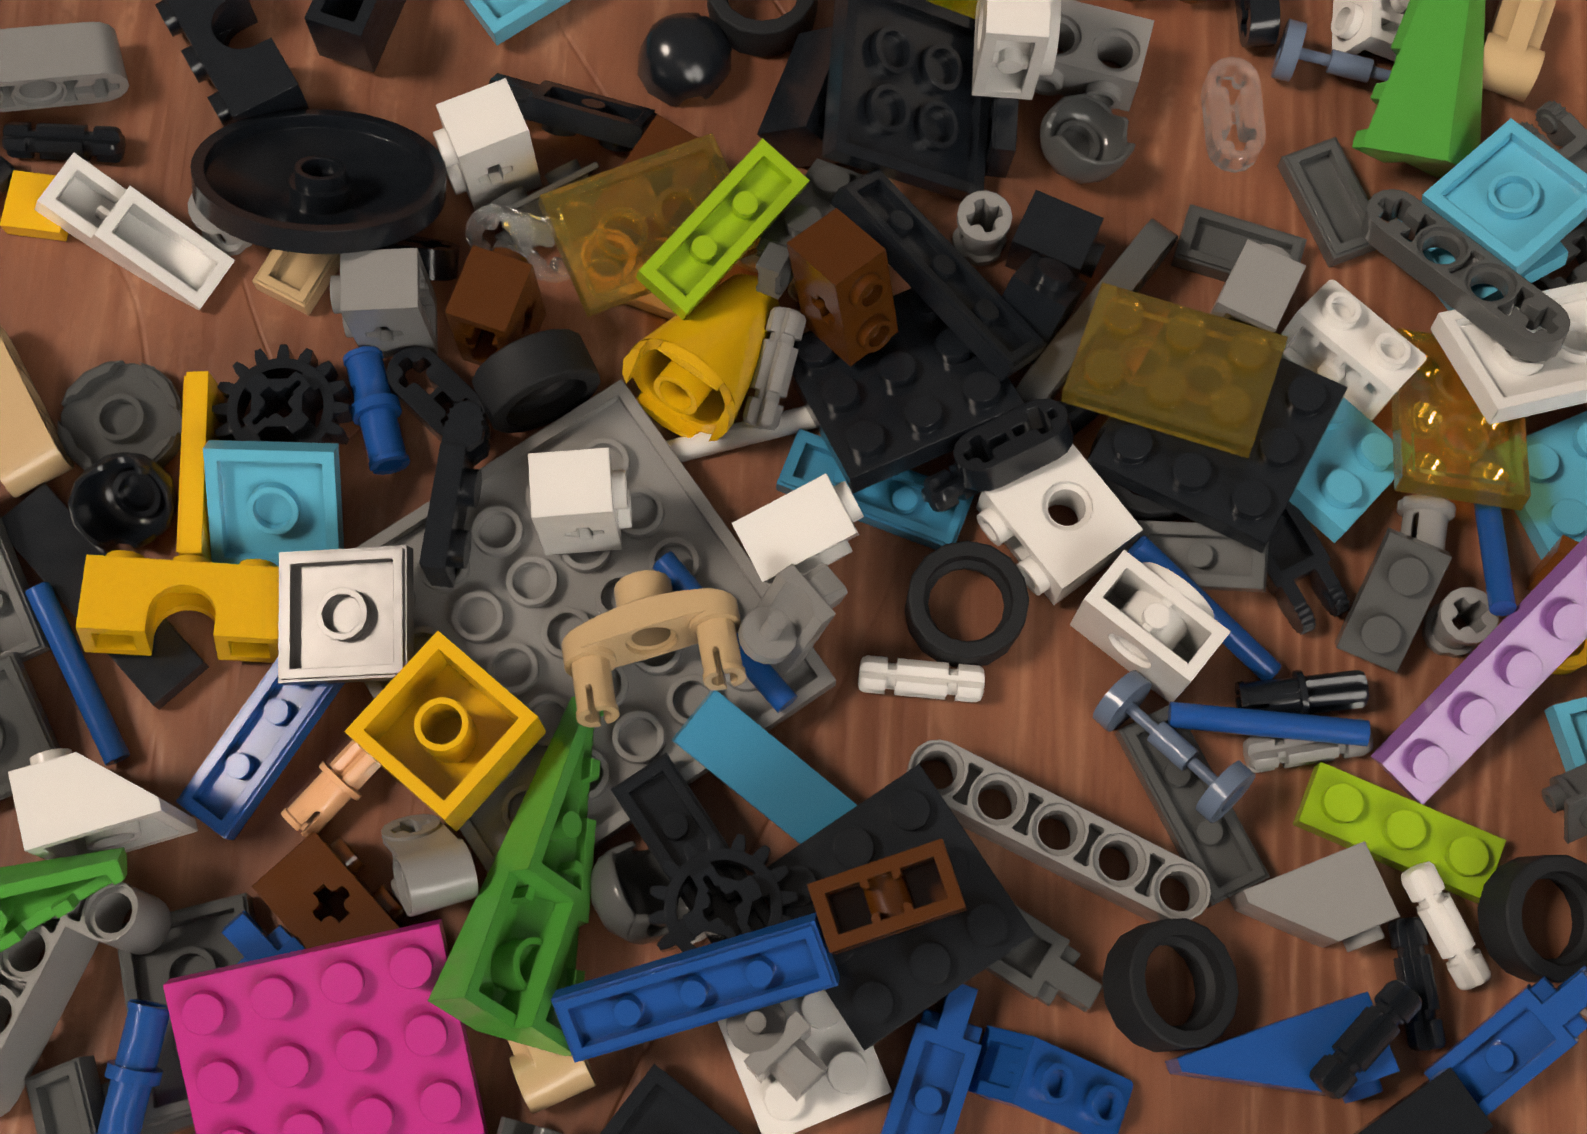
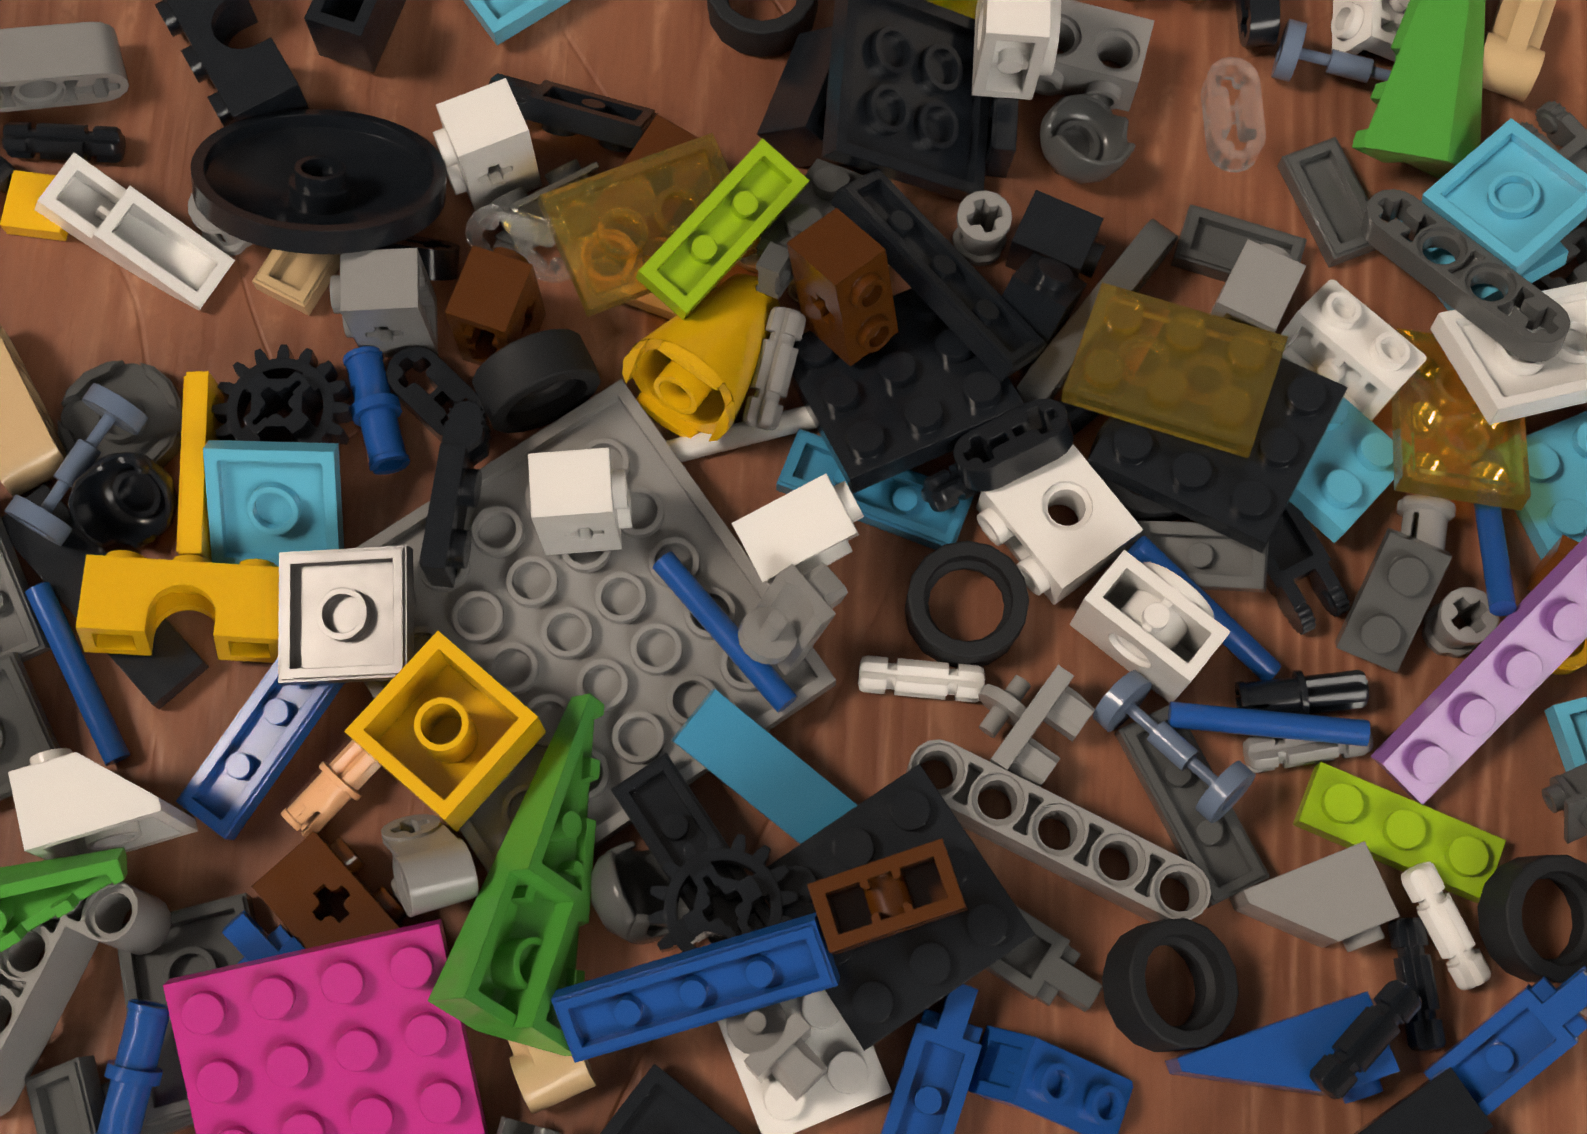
tan connector [561,570,747,728] -> none
black hair [638,12,732,107] -> none
none -> sand blue wheel [4,383,148,546]
none -> light grey hips [978,665,1095,787]

